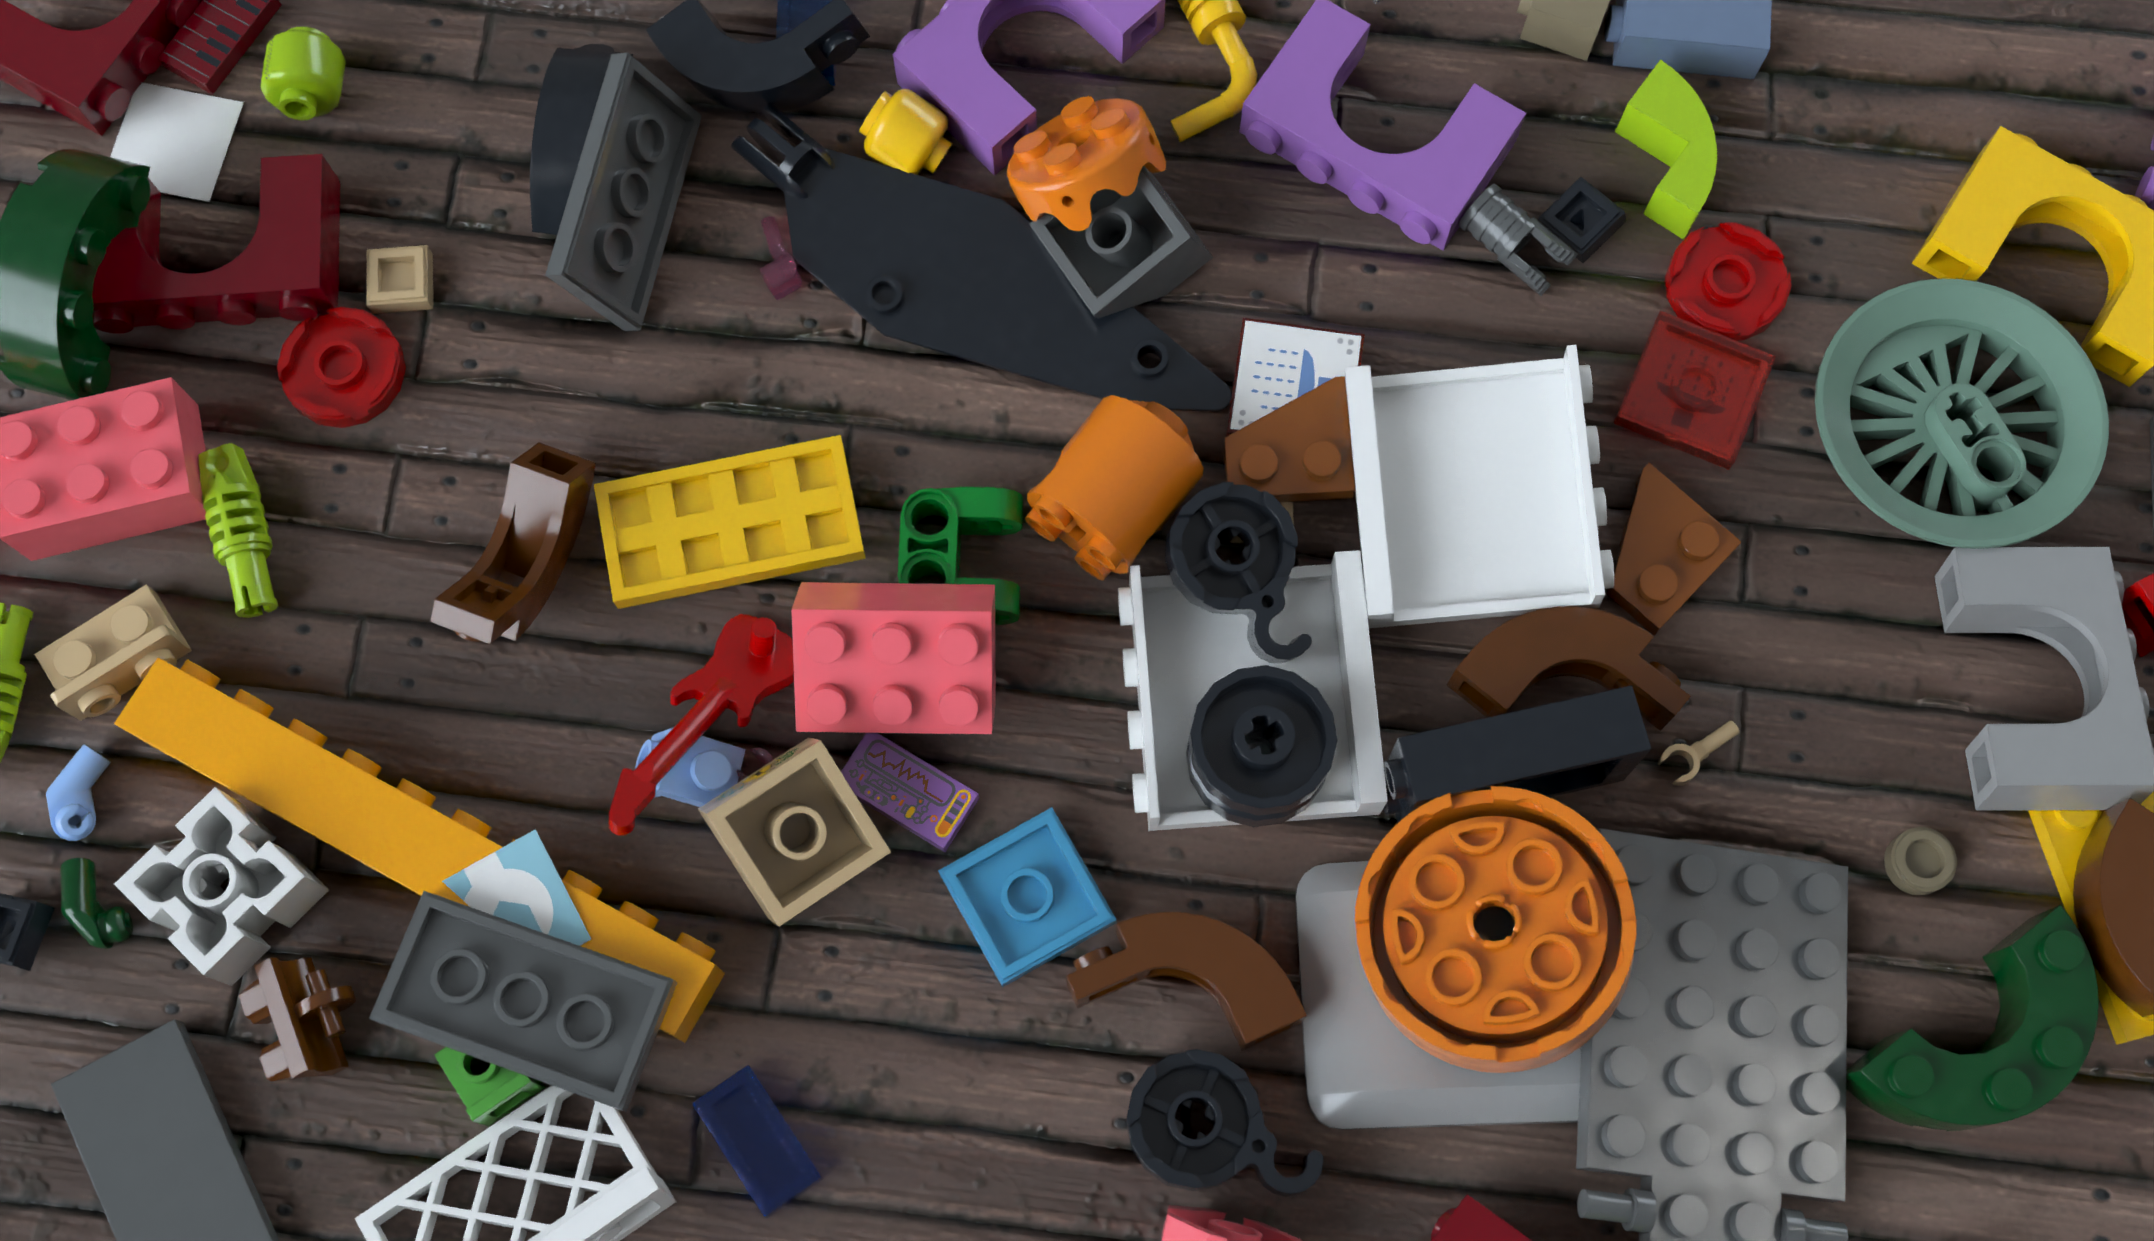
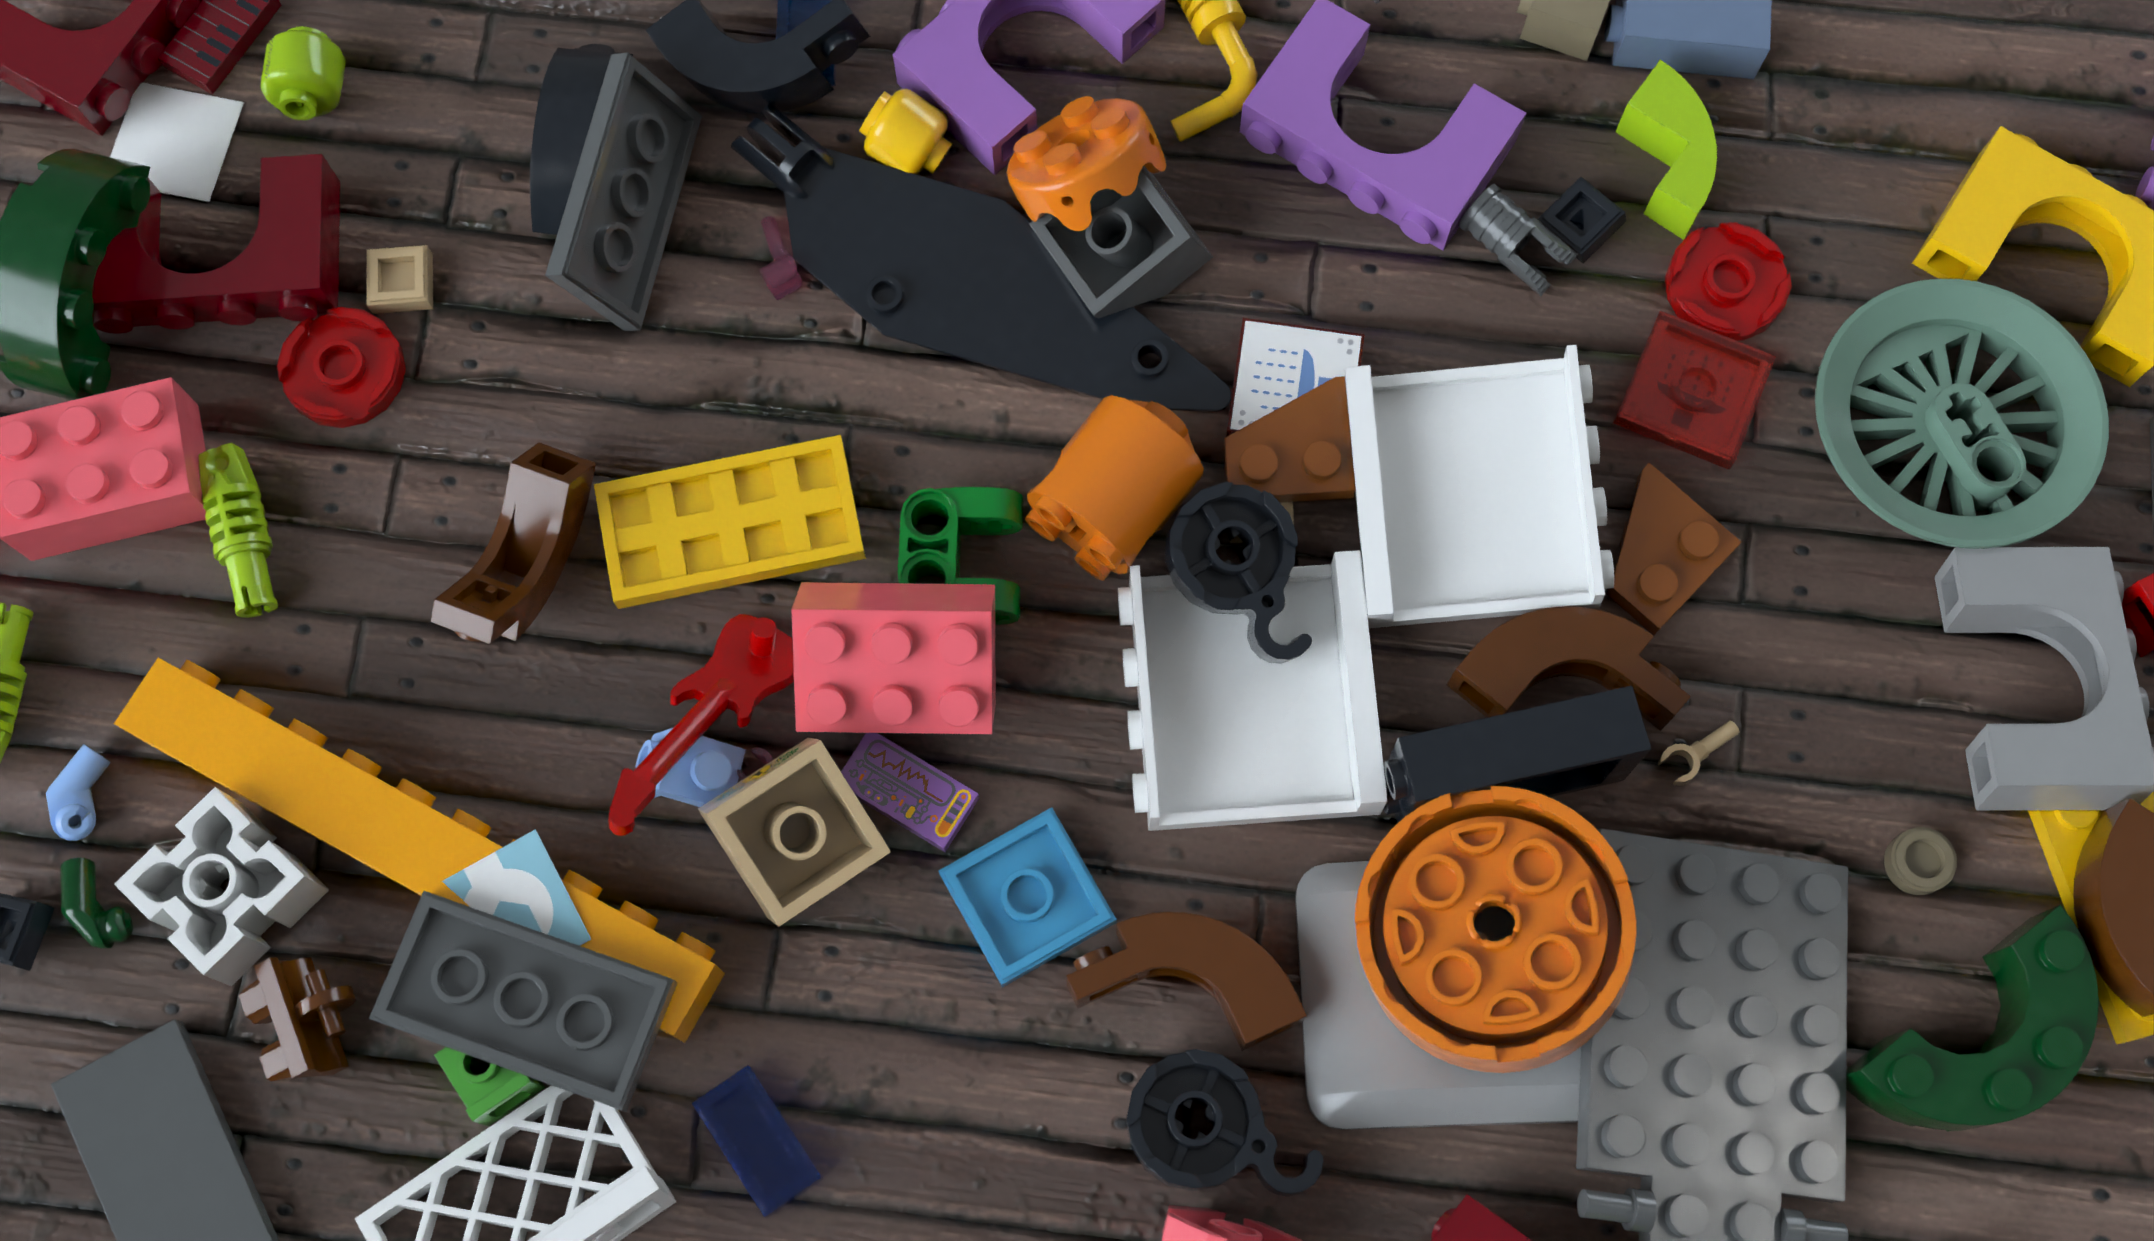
tan bracket [34,584,192,721] -> none
black wheel [1186,665,1338,827] -> none

